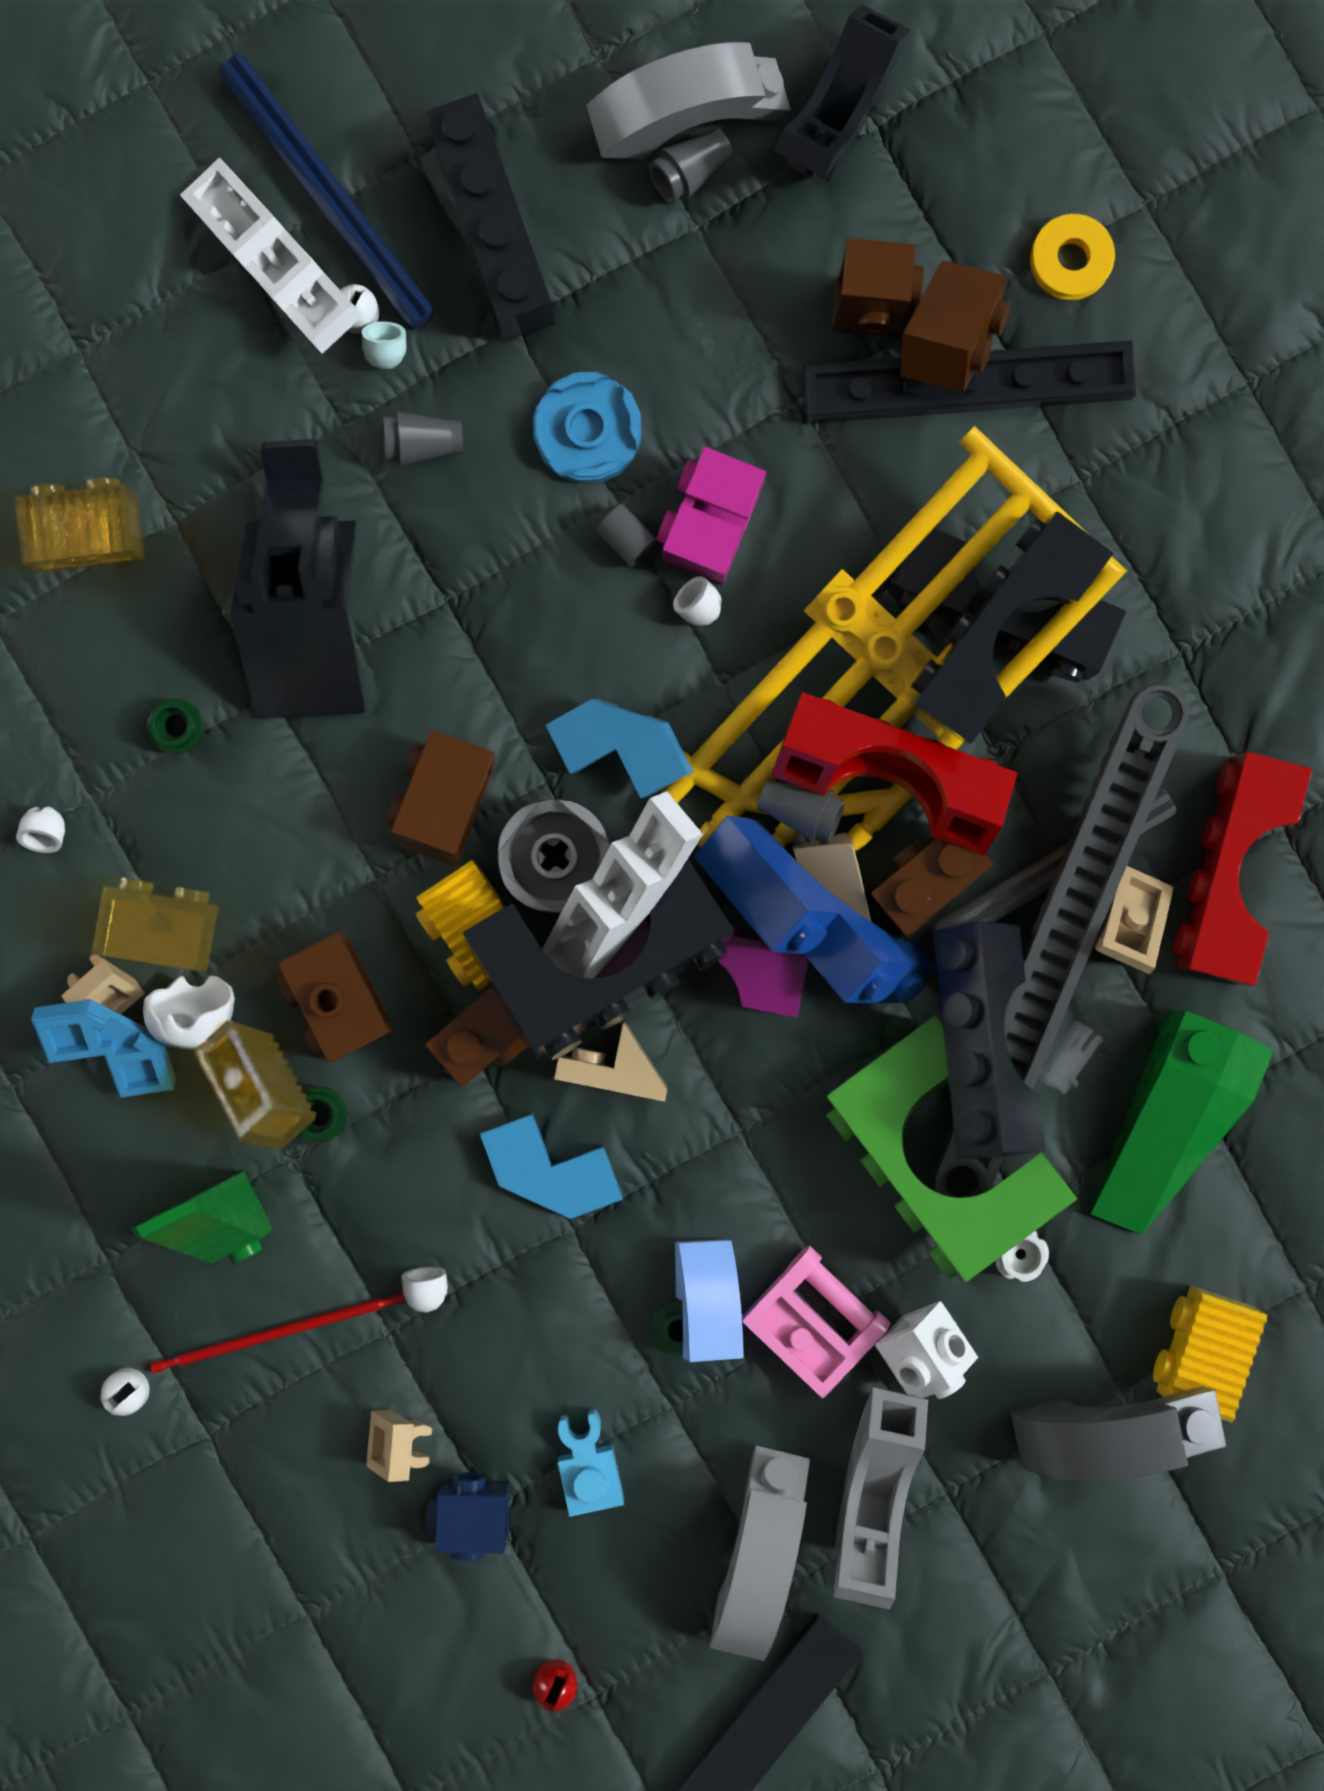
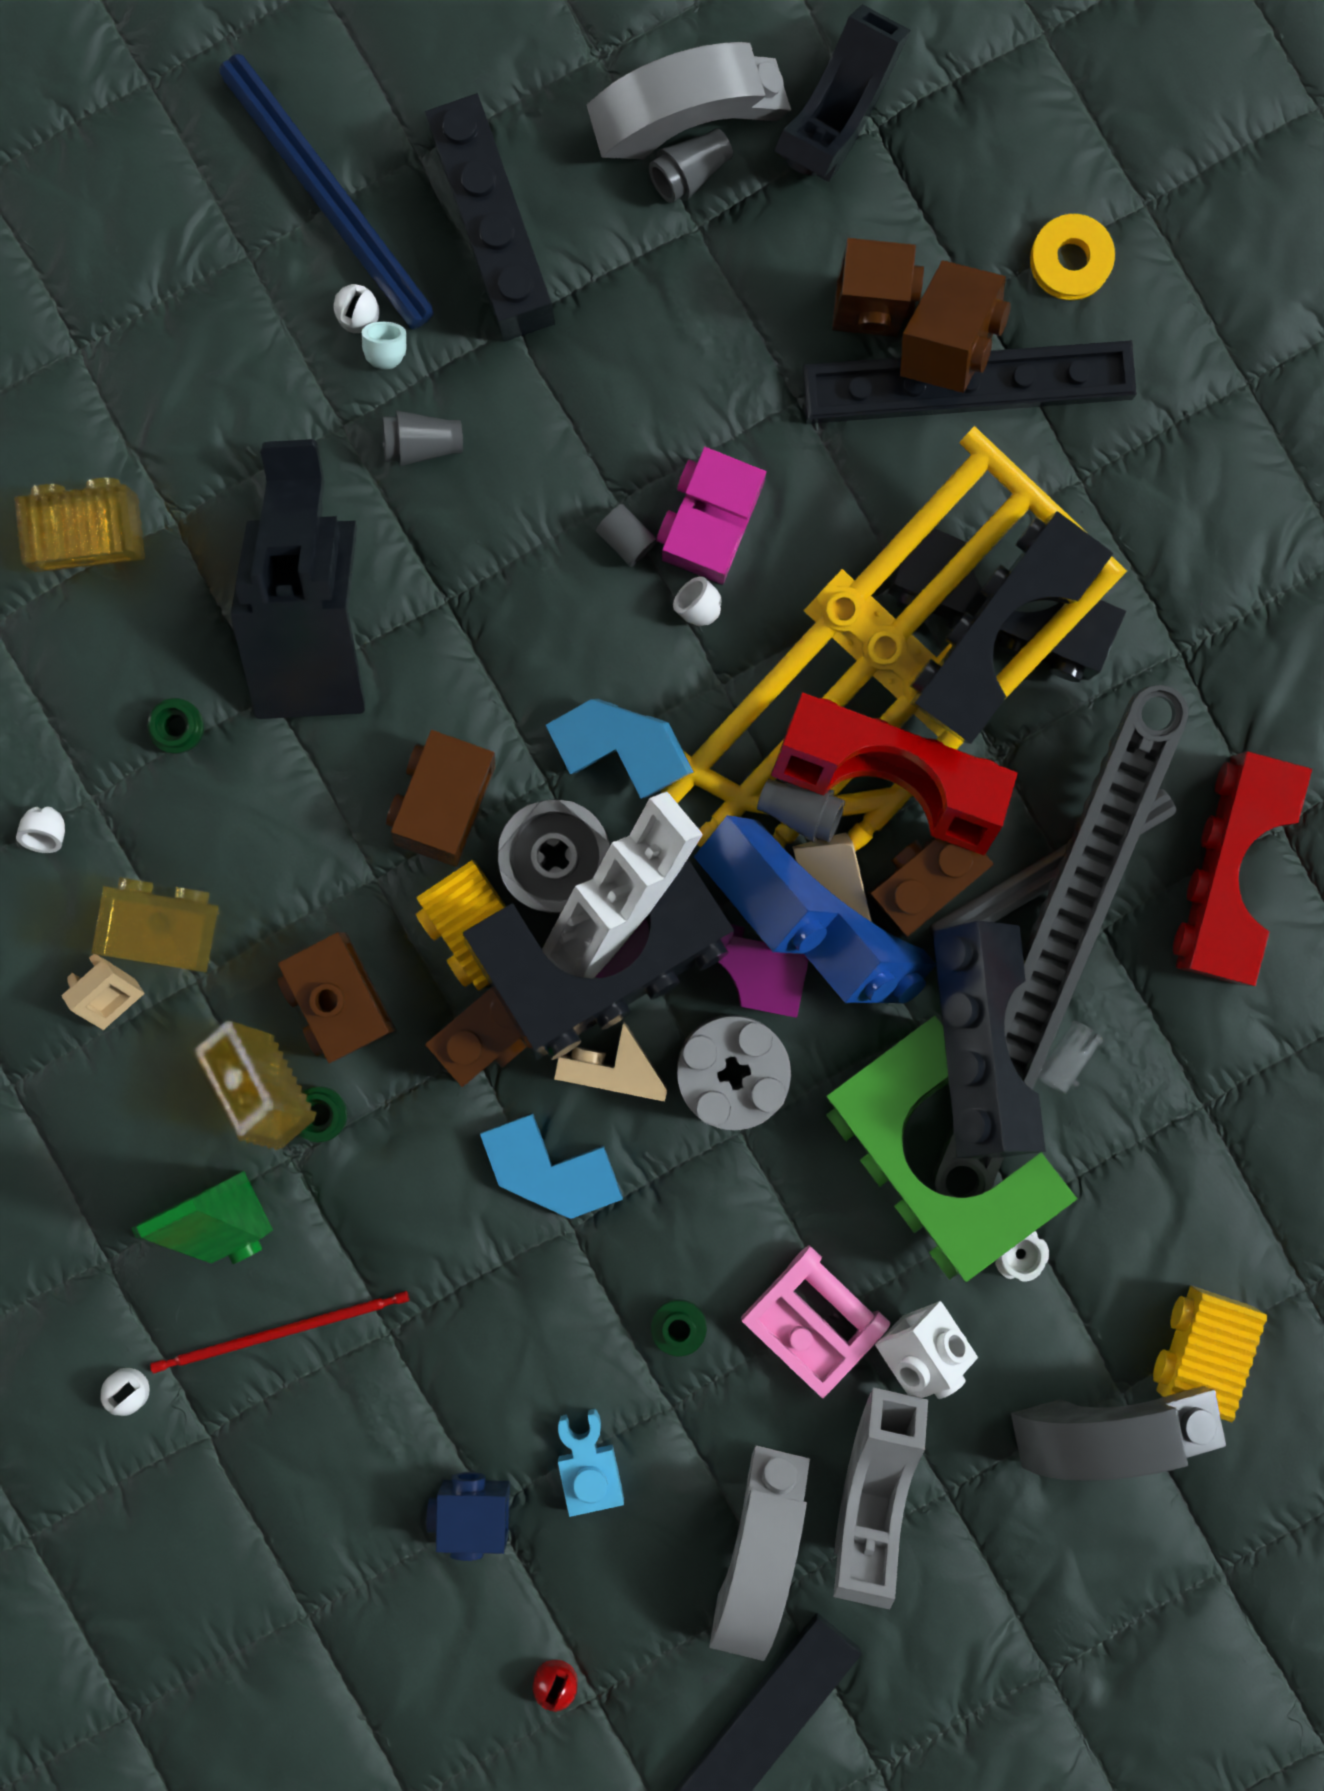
dark azure tile [31,999,176,1098] -> none
white hair [143,975,235,1050] -> none
white slope [180,157,363,354] -> none
tan tile [366,1410,432,1482] -> none
white hinge [401,1266,448,1313] -> none
dark azure tile [533,372,641,484] -> none
light blue slope [675,1239,743,1362] -> none
green wedge [1088,1008,1274,1235] -> none
tan slope [1093,866,1174,974] -> none
none -> light grey brick [677,1014,791,1130]

